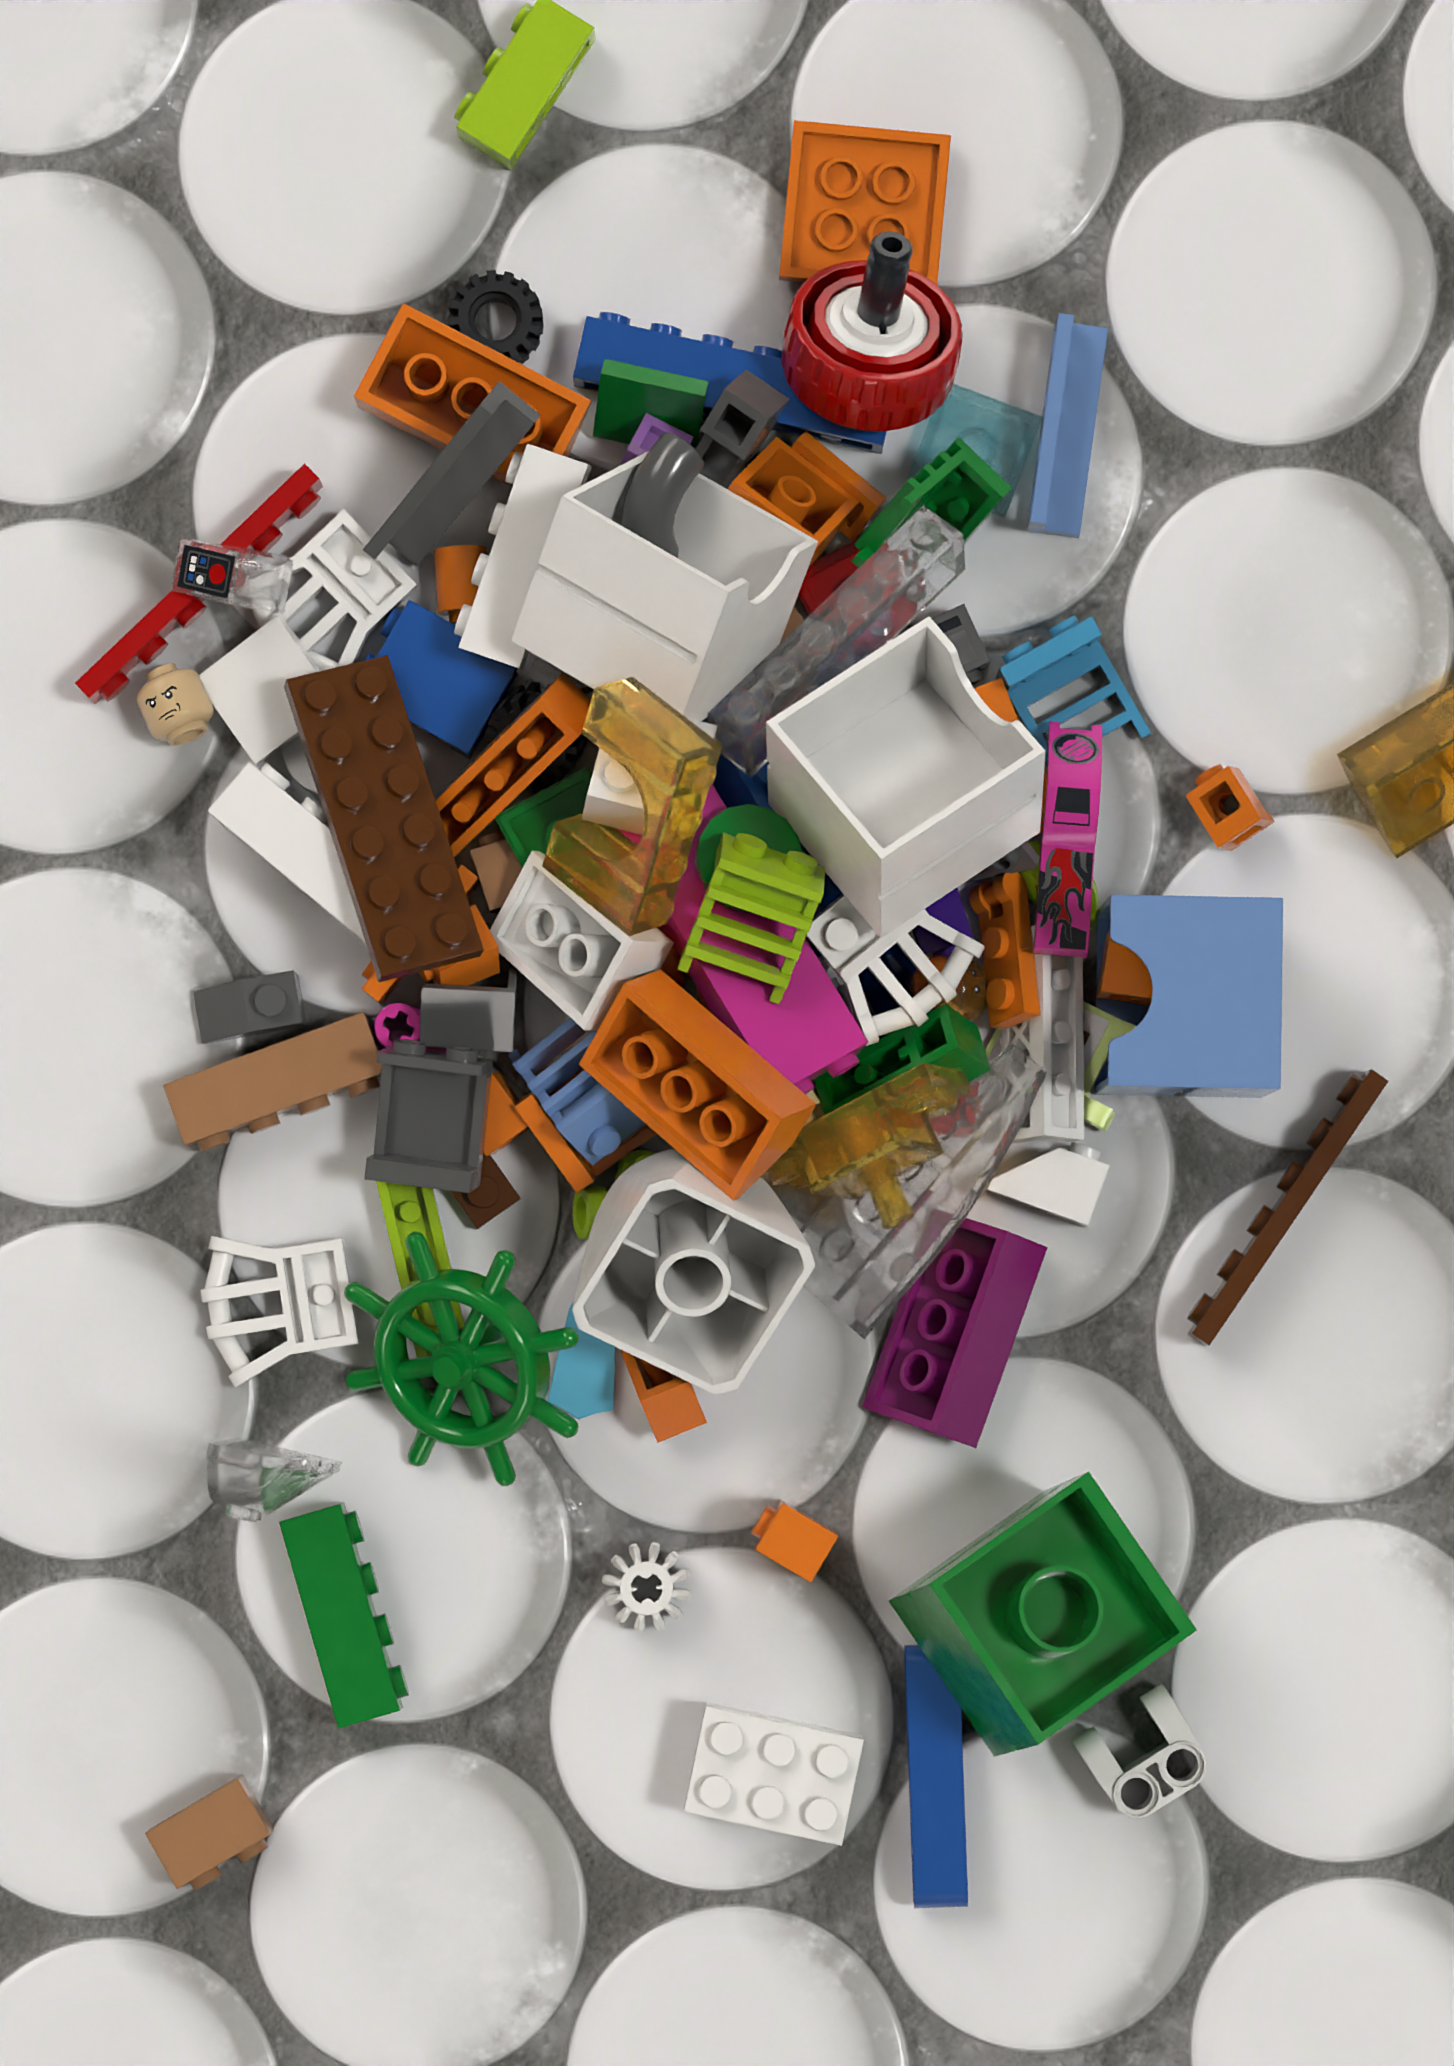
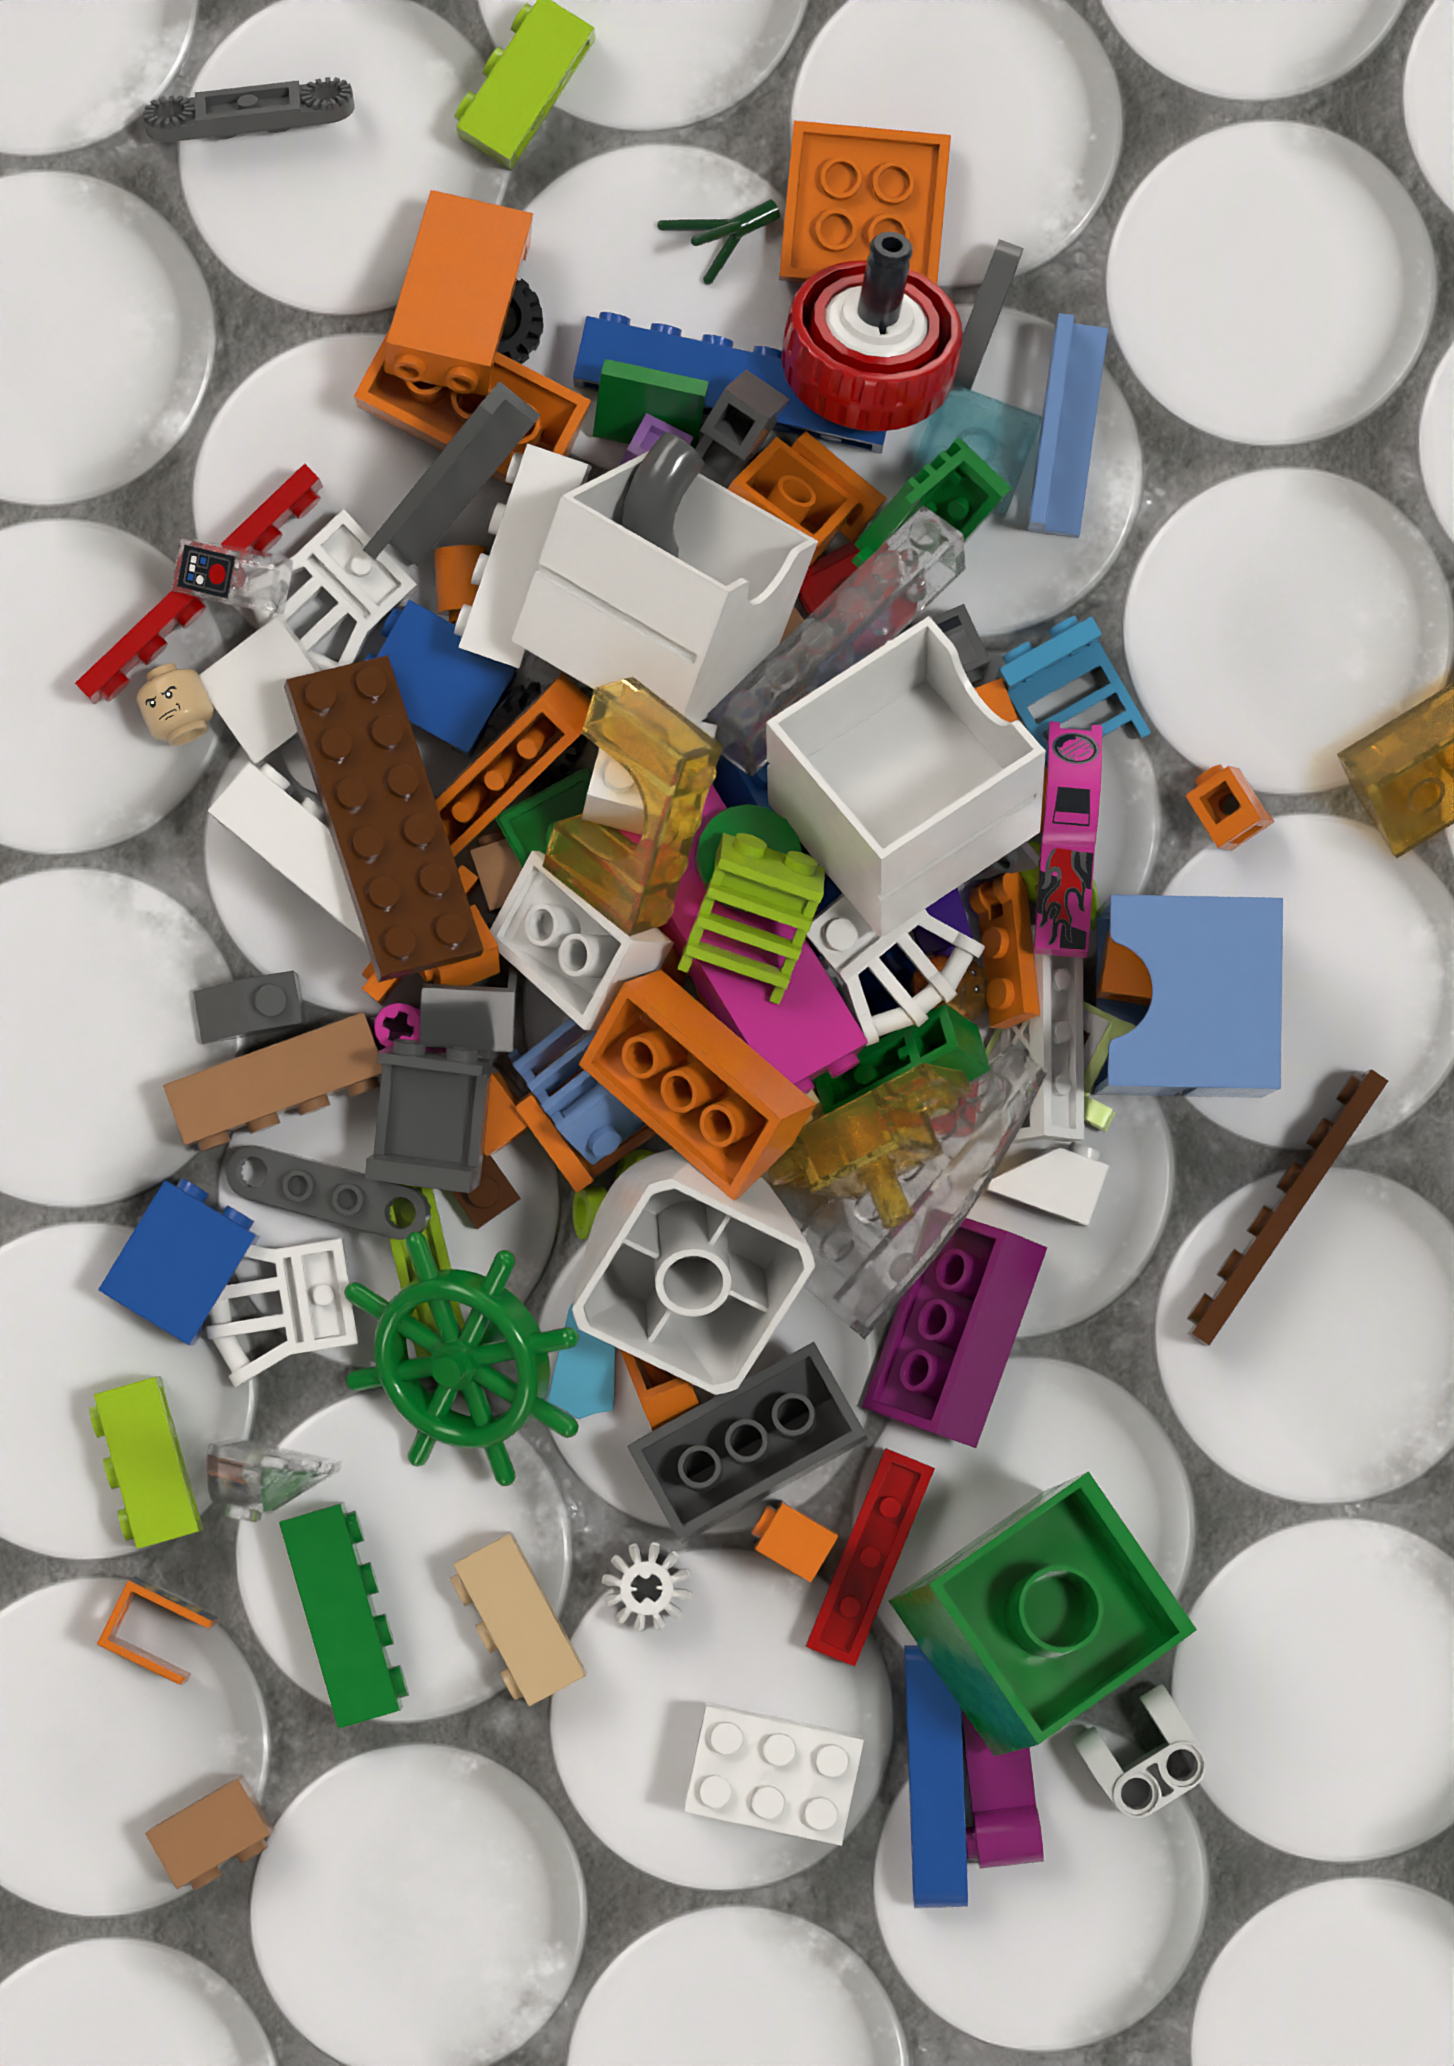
none -> lime brick [89,1376,204,1549]
none -> orange piece [97,1577,218,1685]
none -> blue panel [98,1178,260,1345]
none -> dark grey plate [143,77,355,142]
none -> dark grey plate [226,1145,431,1240]
none -> orange panel [384,190,534,396]
none -> tan brick [450,1532,587,1706]
none -> dark grey slope [627,1342,868,1544]
none -> dark green plant [657,199,781,285]
none -> red plate [805,1448,935,1667]
none -> dark grey beam [953,239,1024,391]
none -> magenta door [961,1709,1044,1869]

